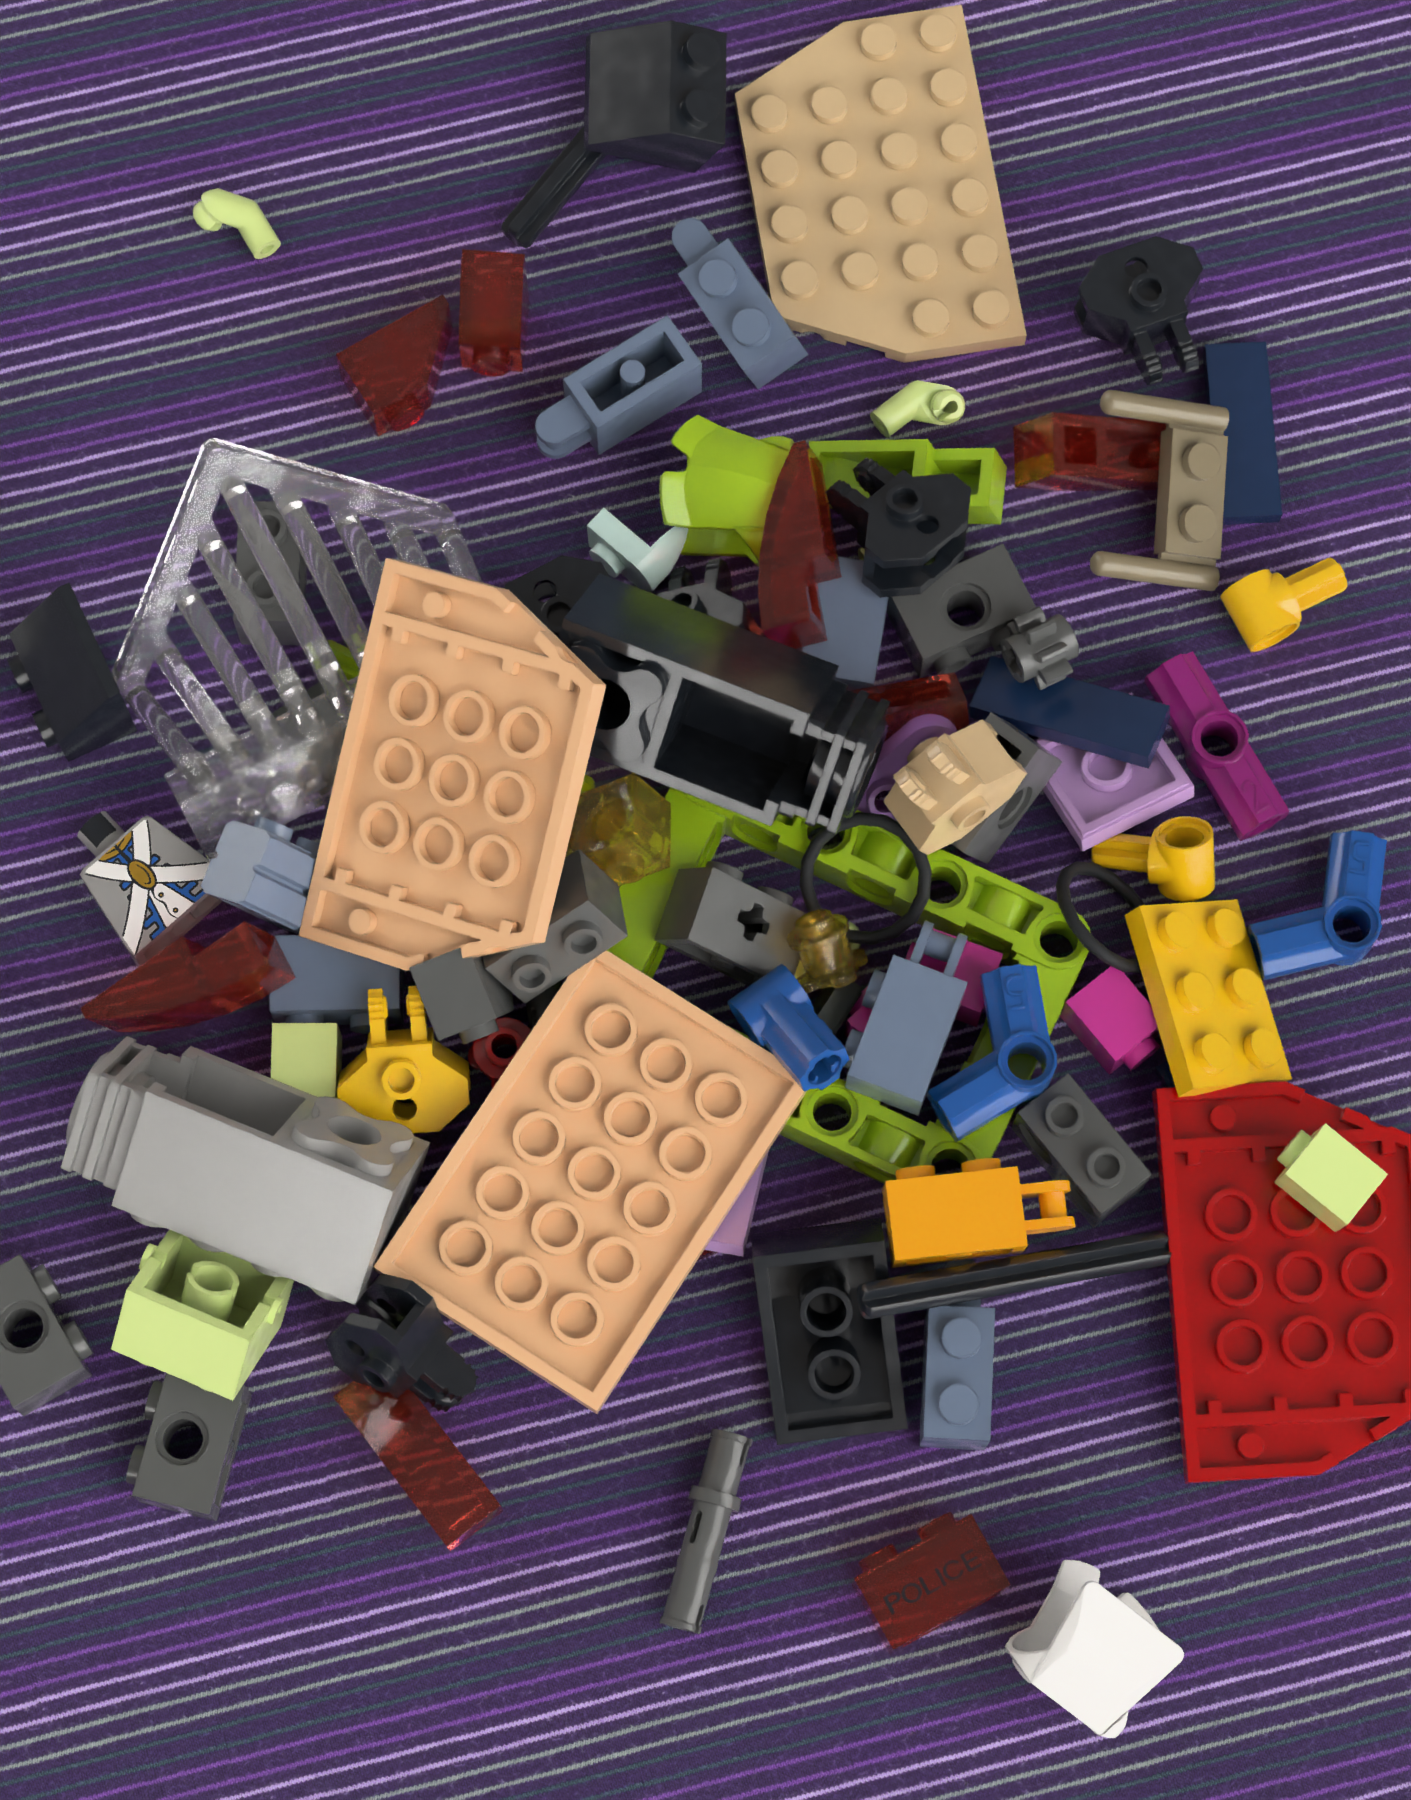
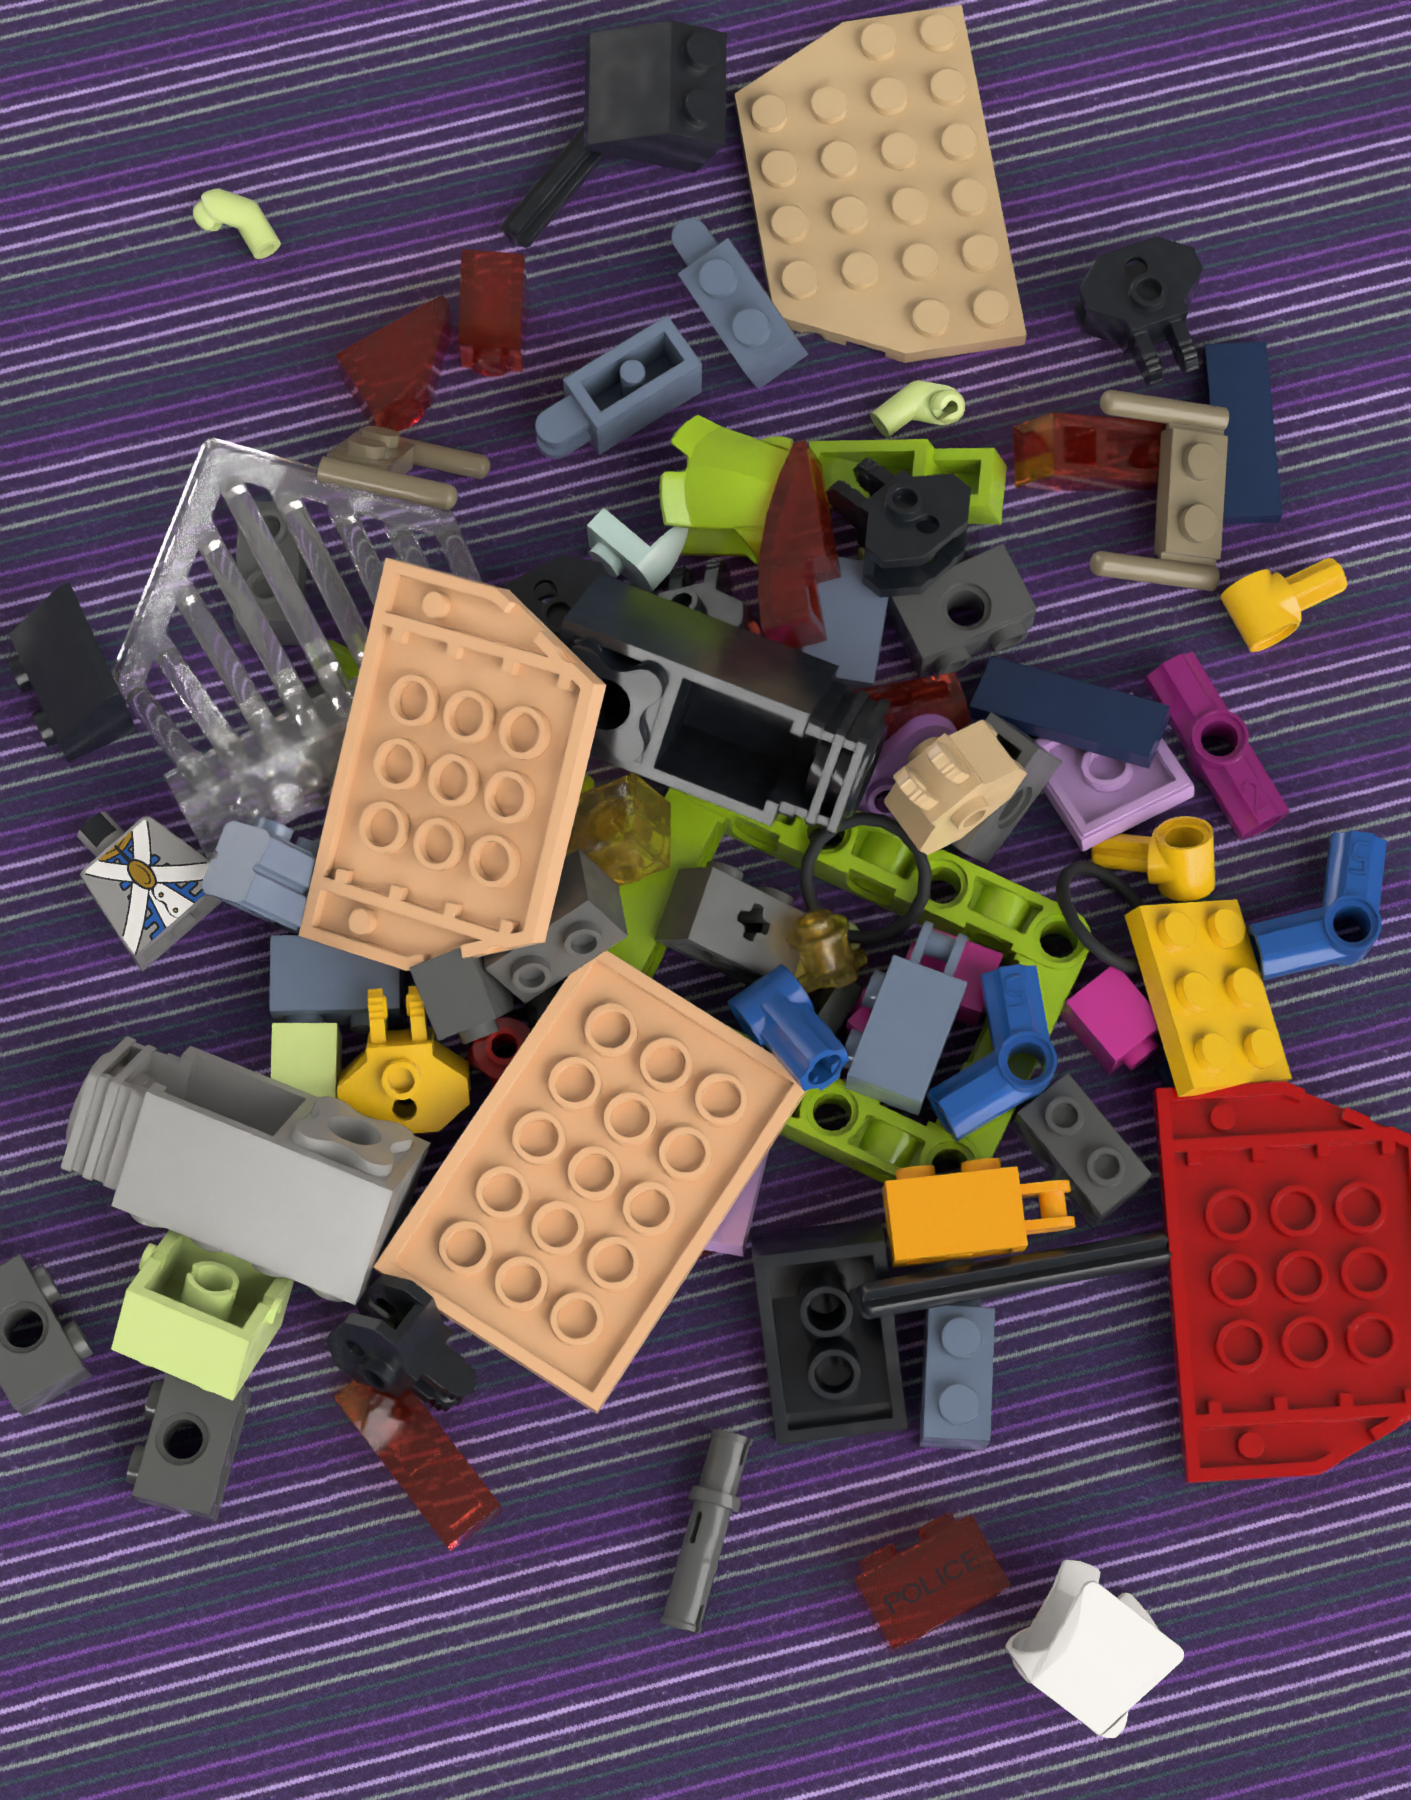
clear red slope [80,921,296,1032] -> none
dark grey gear [1000,606,1079,690] -> none
yellowish green brick [1274,1123,1388,1232] -> none
none -> dark tan plate [317,426,490,510]

